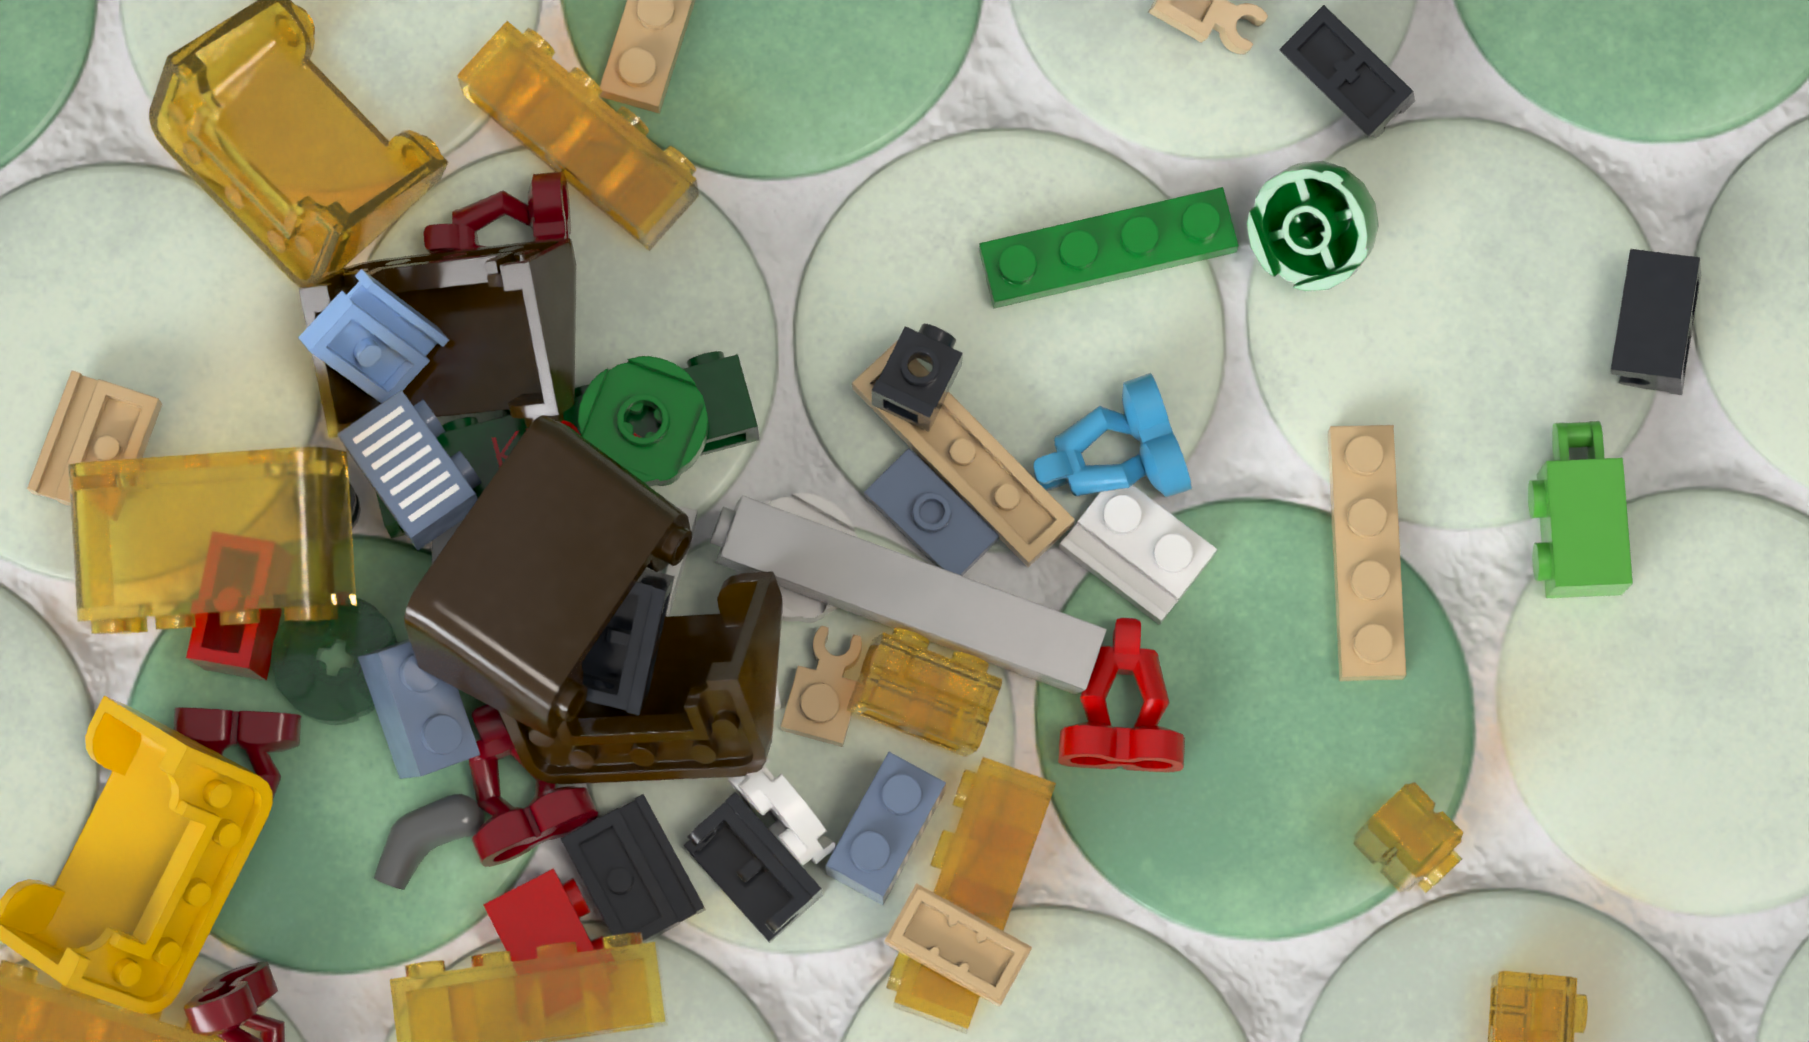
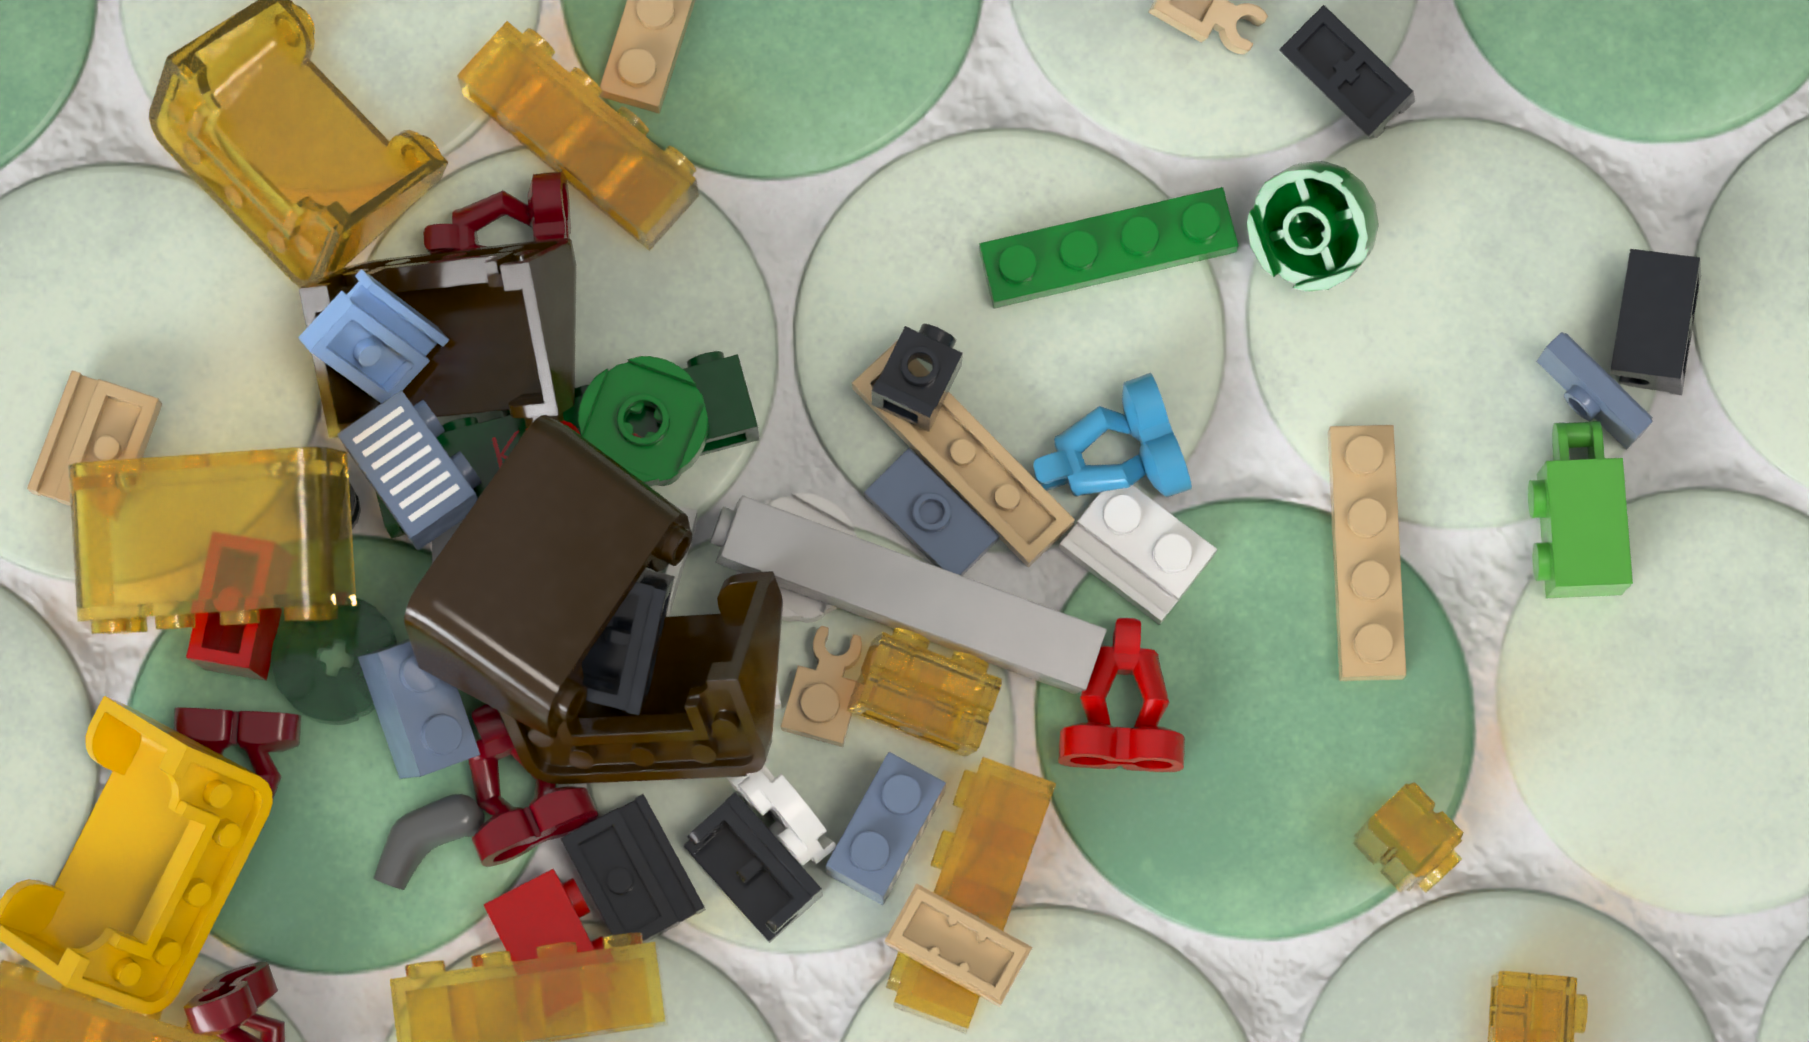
none -> sand blue plate [1536,332,1653,450]

